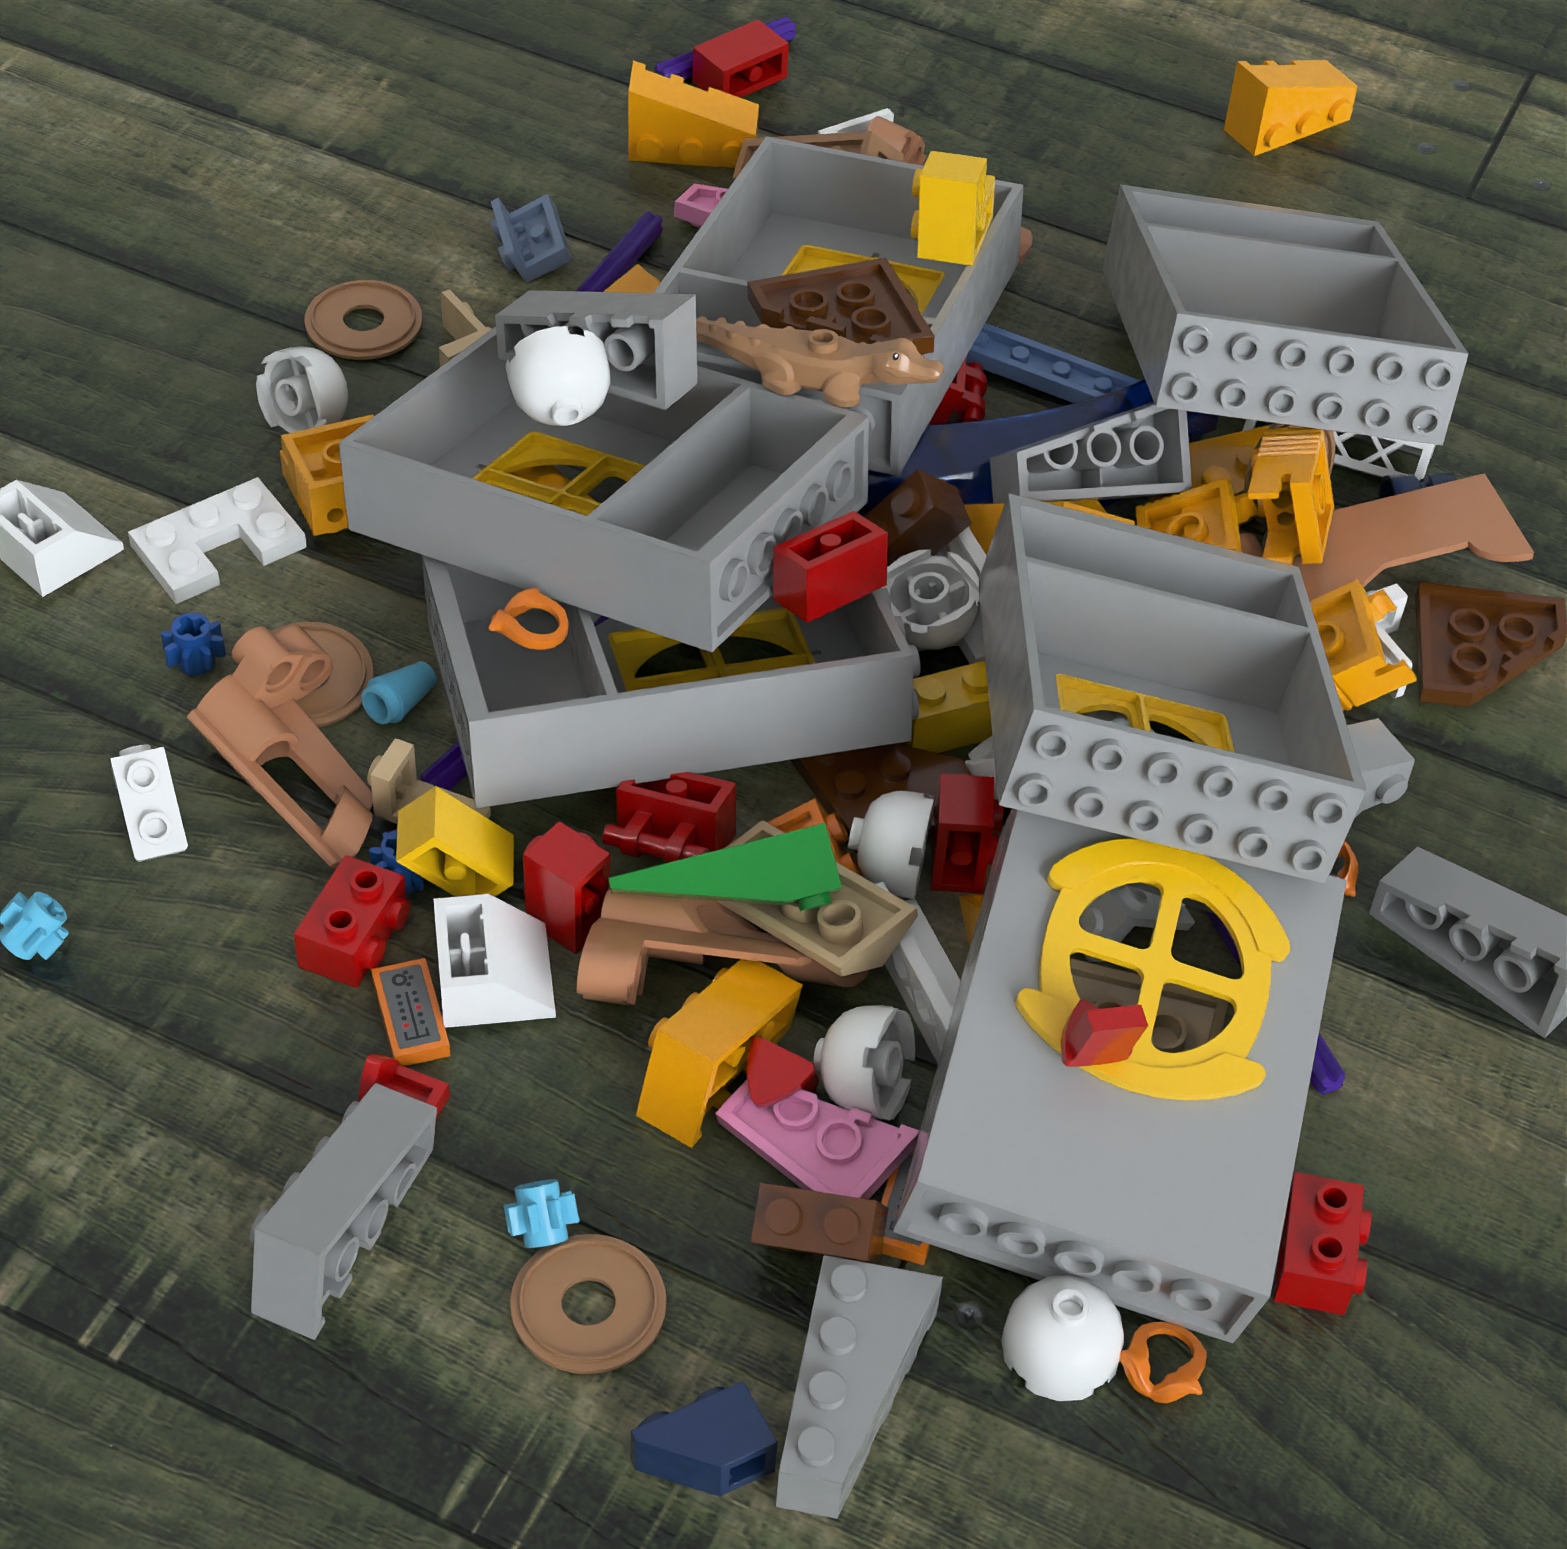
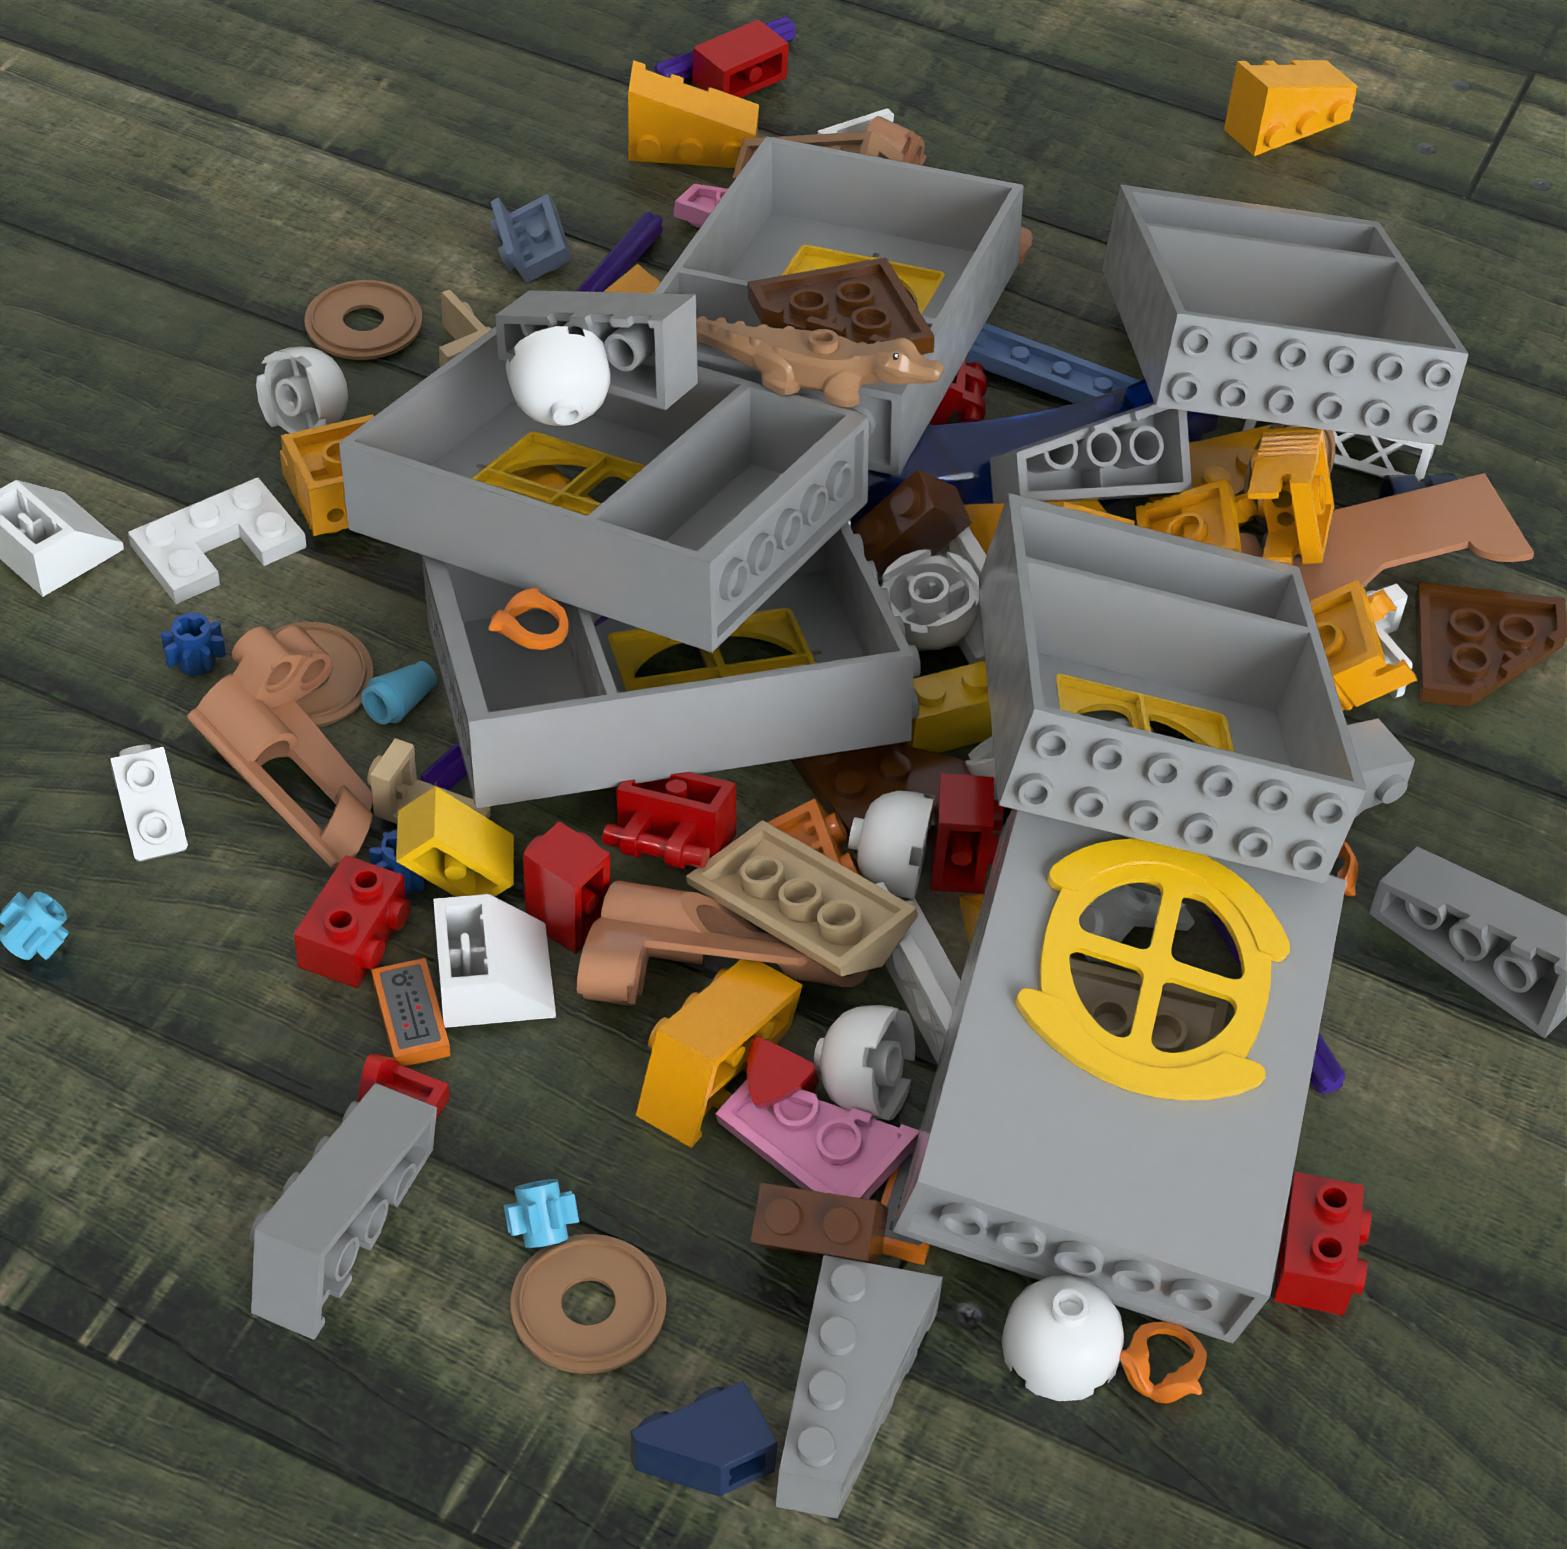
green wedge [608,823,842,912] -> none
red brick [773,511,888,623] -> none
yellow brick [911,151,995,266] -> none
red tile [1061,1000,1149,1067] -> none

